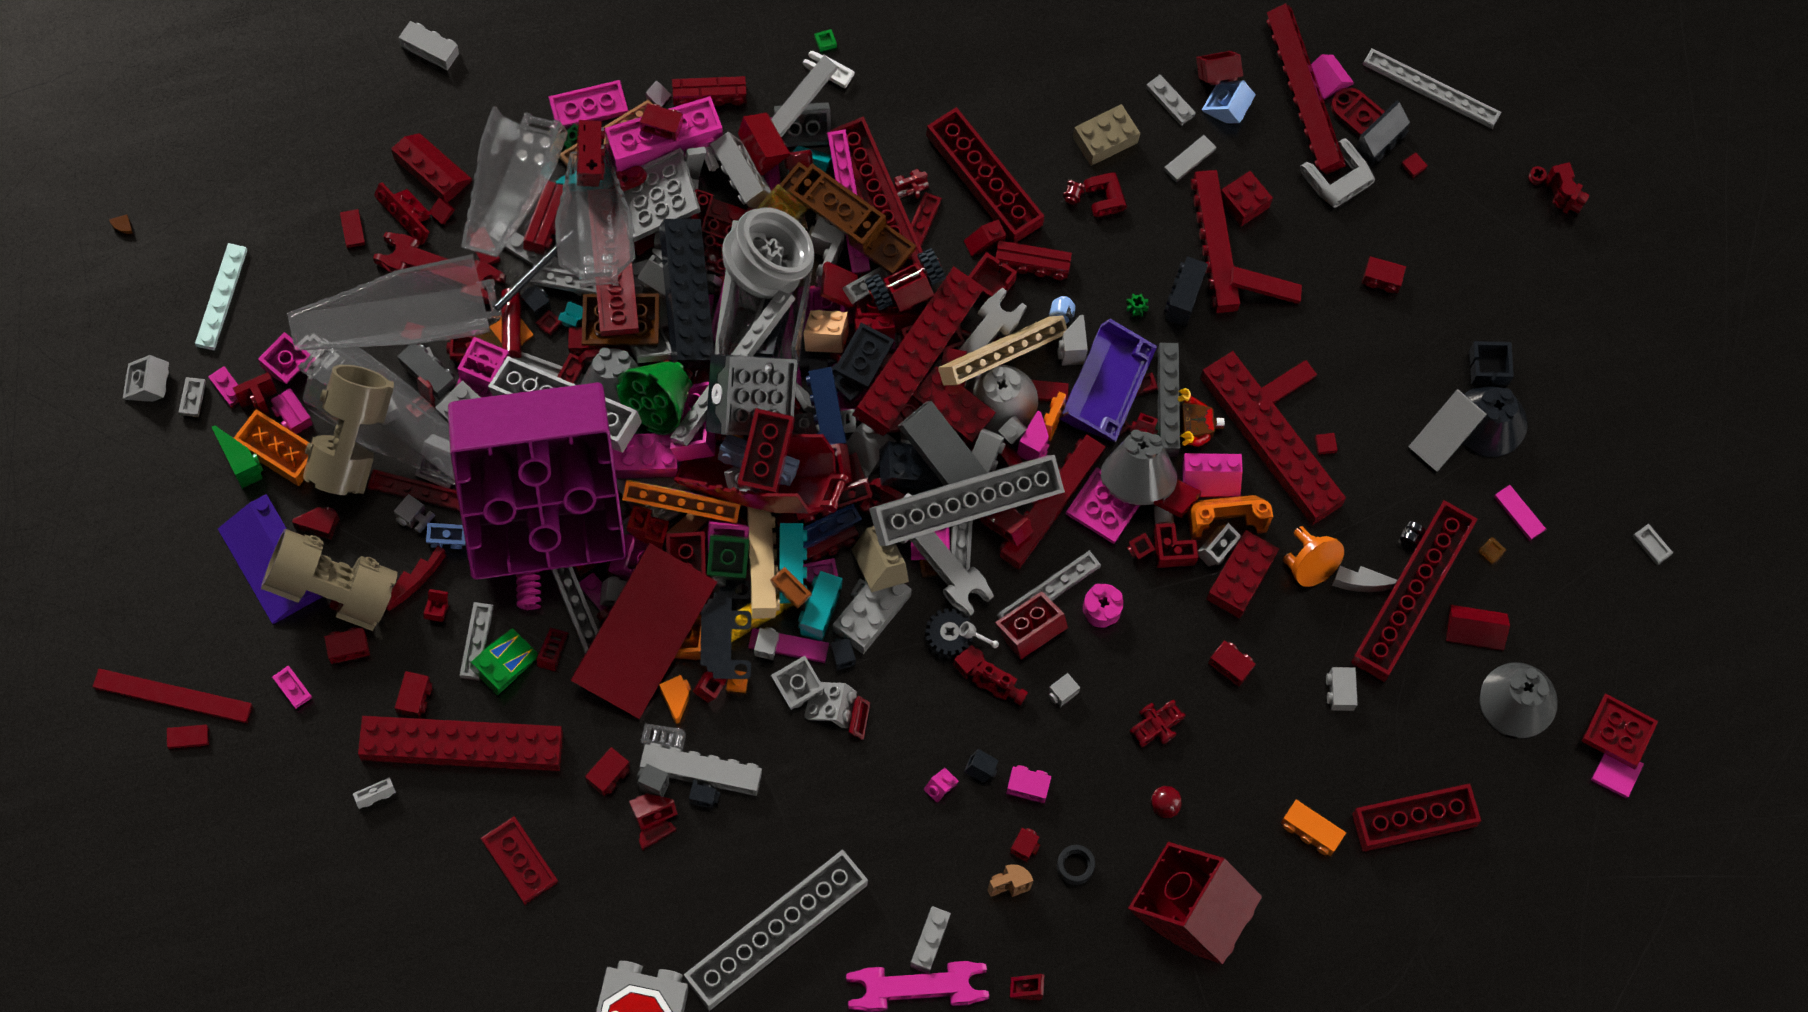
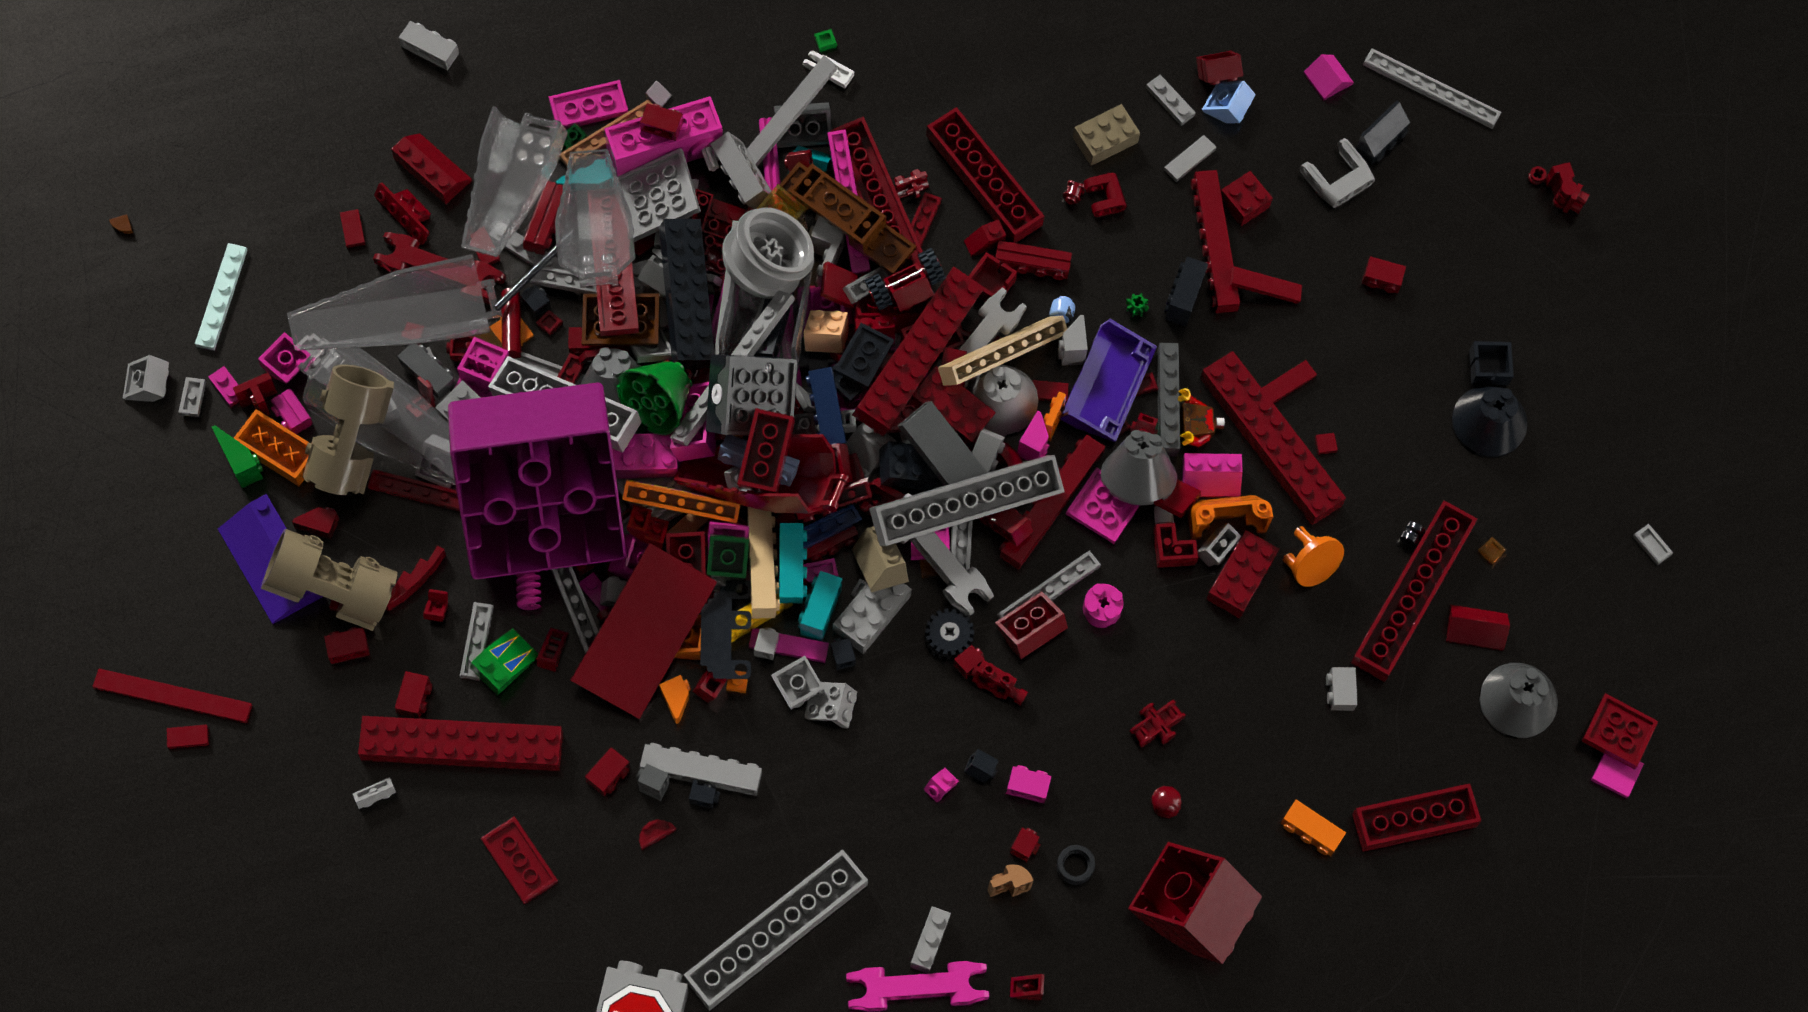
dark pink plate [272,665,312,709] -> none
light grey brick [394,494,435,533] -> none
medium blue brick [426,523,466,549] -> none
dark red tile [429,198,455,224] -> none
teal bracket [558,302,583,327] -> none
dark red piece [577,120,605,187] -> none
dark red plate [612,166,647,193] -> none
dark red slope [629,793,678,830] -> none
clear slope [641,723,686,751] -> none
dark red brick [672,76,747,106] -> none
light grey tile [684,147,706,180] -> none
dark red slope [738,112,791,176] -> none
dark orange tile [770,567,812,609] -> none
dark red tile [849,696,870,740] -> none
light grey hinge [959,621,999,648] -> none
light grey brick [998,416,1027,444] -> none
light grey brick [1048,673,1080,707] -> none
dark red brick [1127,533,1155,559] -> none
dark red brick [1208,640,1255,686] -> none
dark red brick [1267,3,1346,175] -> none
dark red tile [1331,88,1385,138] -> none
light grey slope [1332,566,1397,592] -> none
dark red tile [1401,153,1428,178] -> none
light grey tile [1408,390,1487,471] -> none
dark pink tile [1494,485,1546,541] -> none

